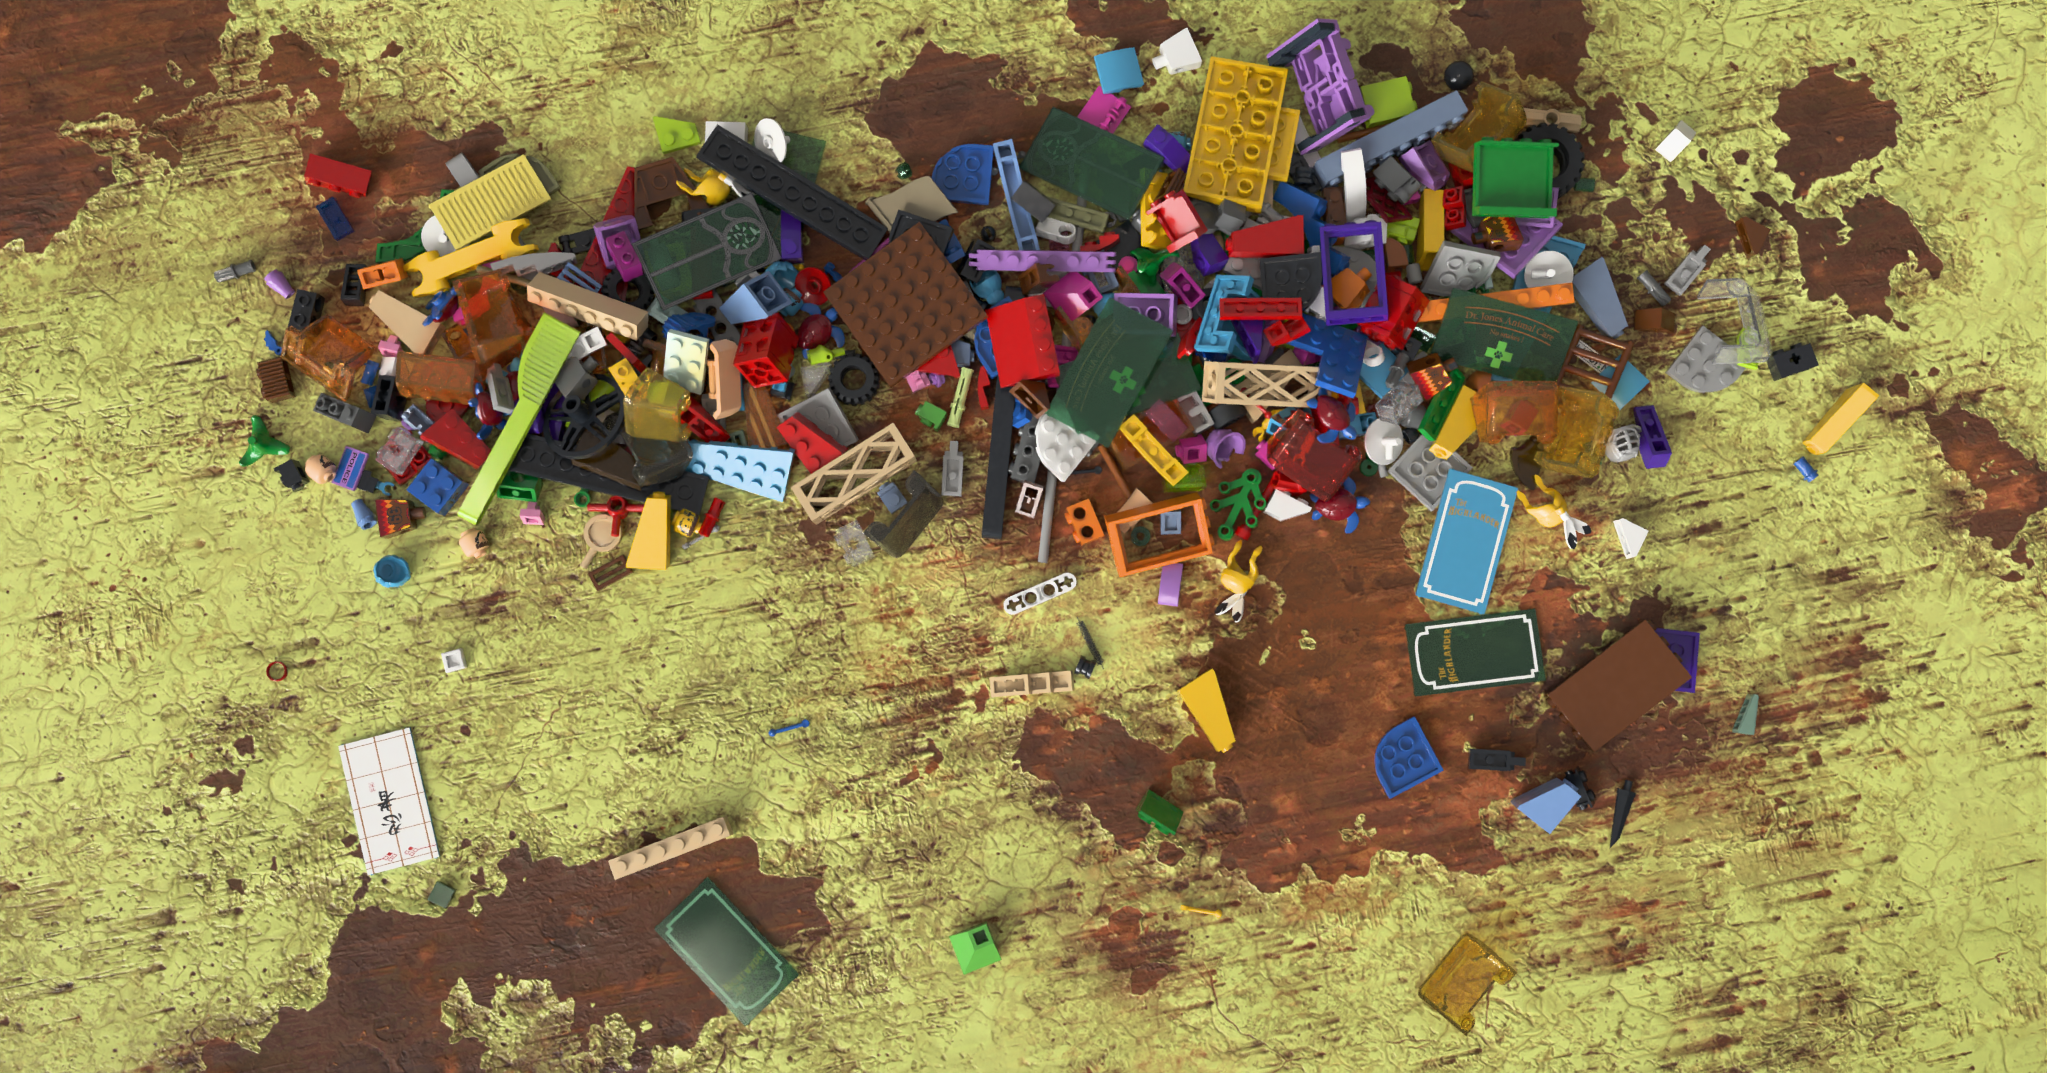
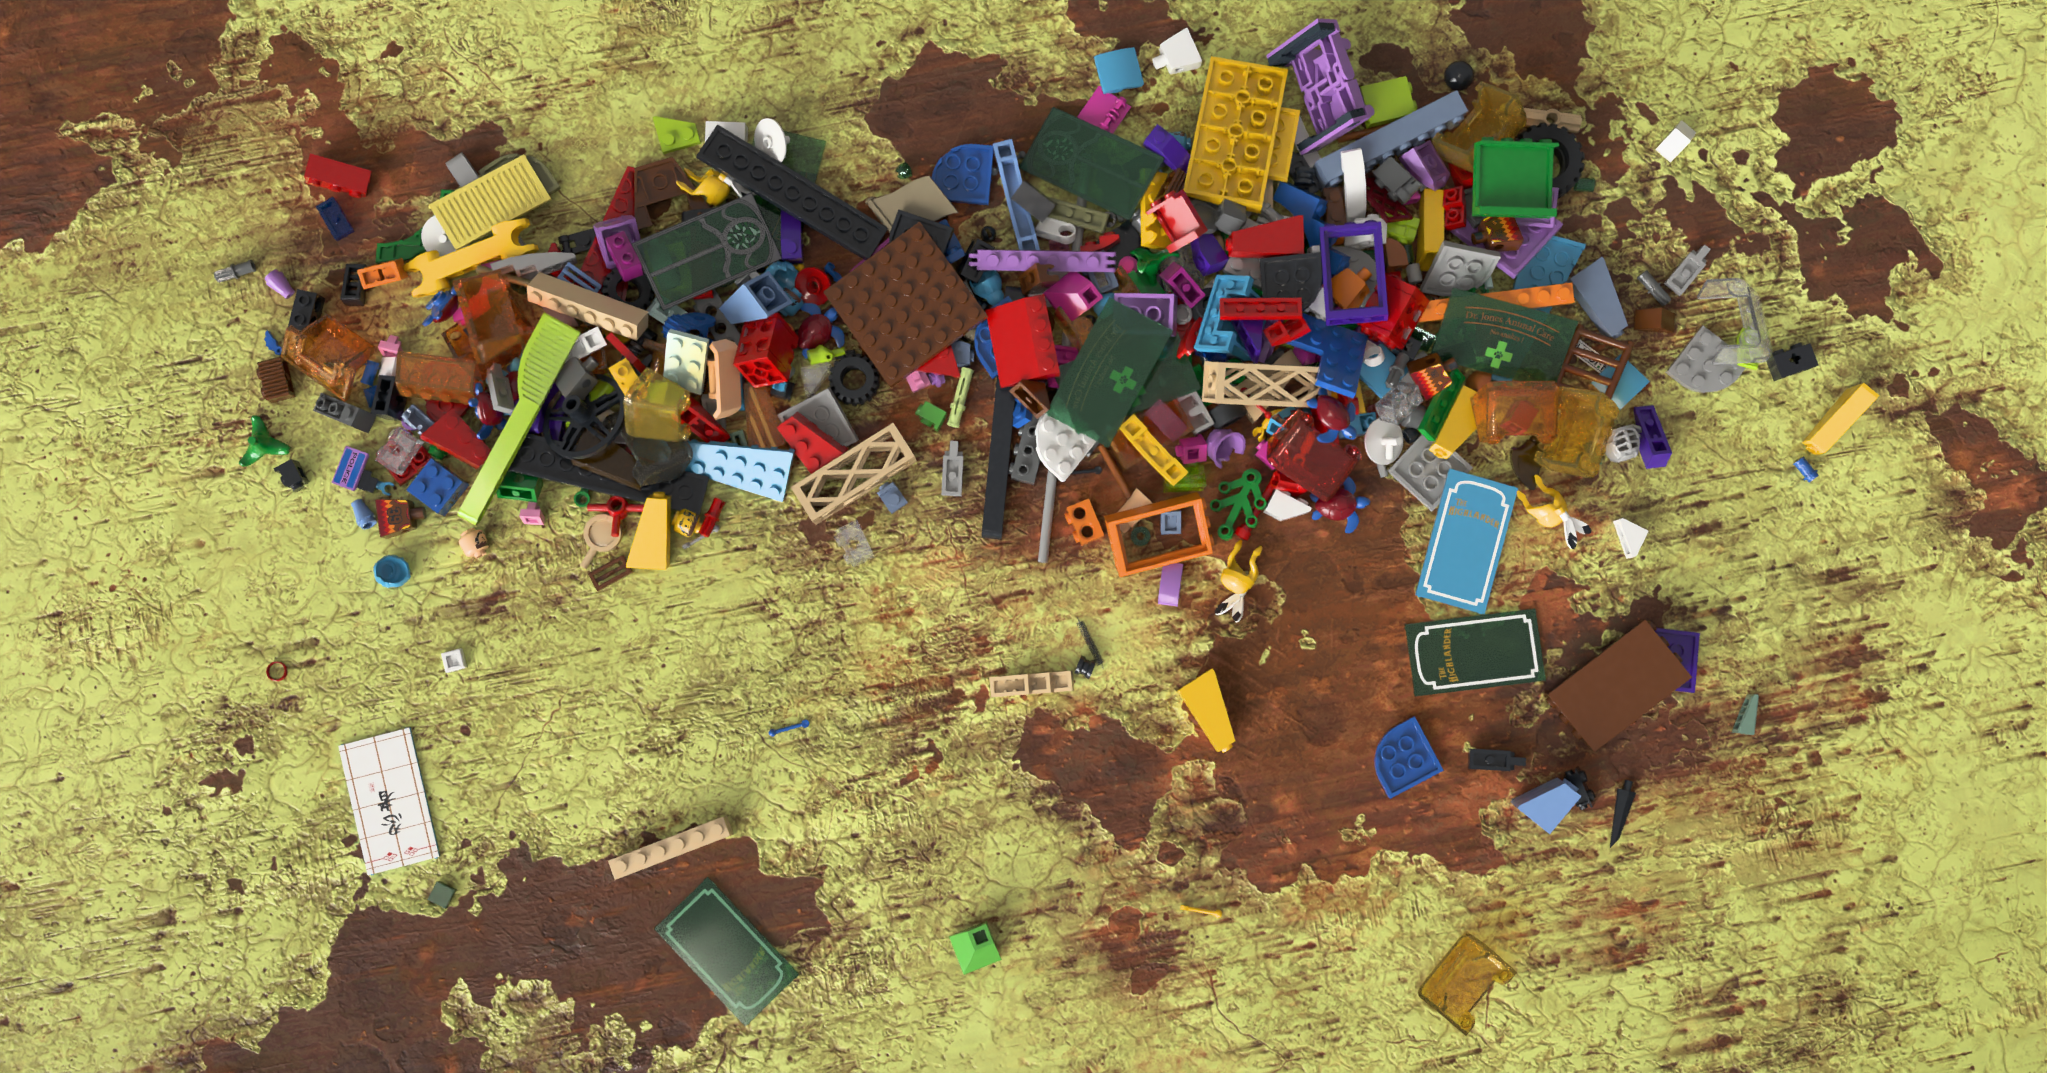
light nougat head [305,454,336,484] -> none
tan slope [369,290,446,361] -> none
clear smoke windscreen [863,470,944,558] -> none
red slope [978,366,991,411] -> none
white beam [1003,573,1077,615] -> none
slope [1015,480,1044,518] -> none
green slope [1135,789,1184,836] -> none
dark green piece [1359,452,1378,477] -> none
white shield [1524,251,1574,288] -> none
reddish brown slope [1735,216,1771,259] -> none

